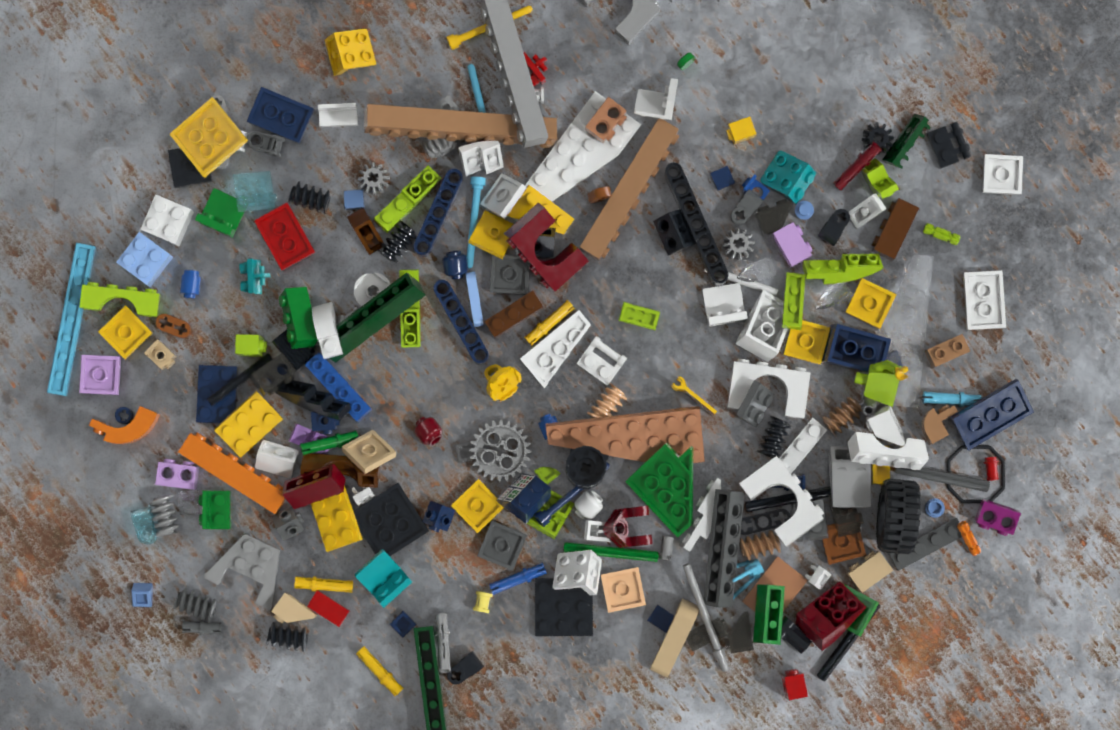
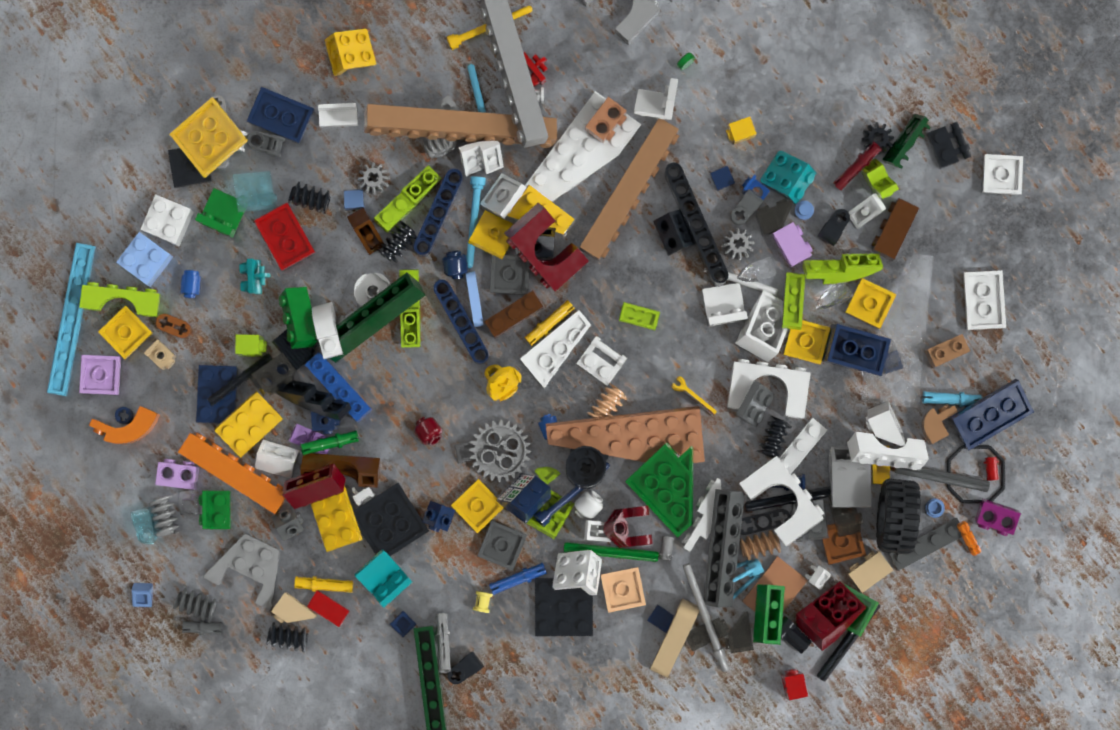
tan plate [342,430,396,474] -> none
yellow pin [356,646,404,697] -> none
dark orange beam [587,186,612,204] -> none
medium nougat piece [823,397,864,437] -> none
lime torso [854,360,908,416] -> none
lime axle [923,223,960,245] -> none

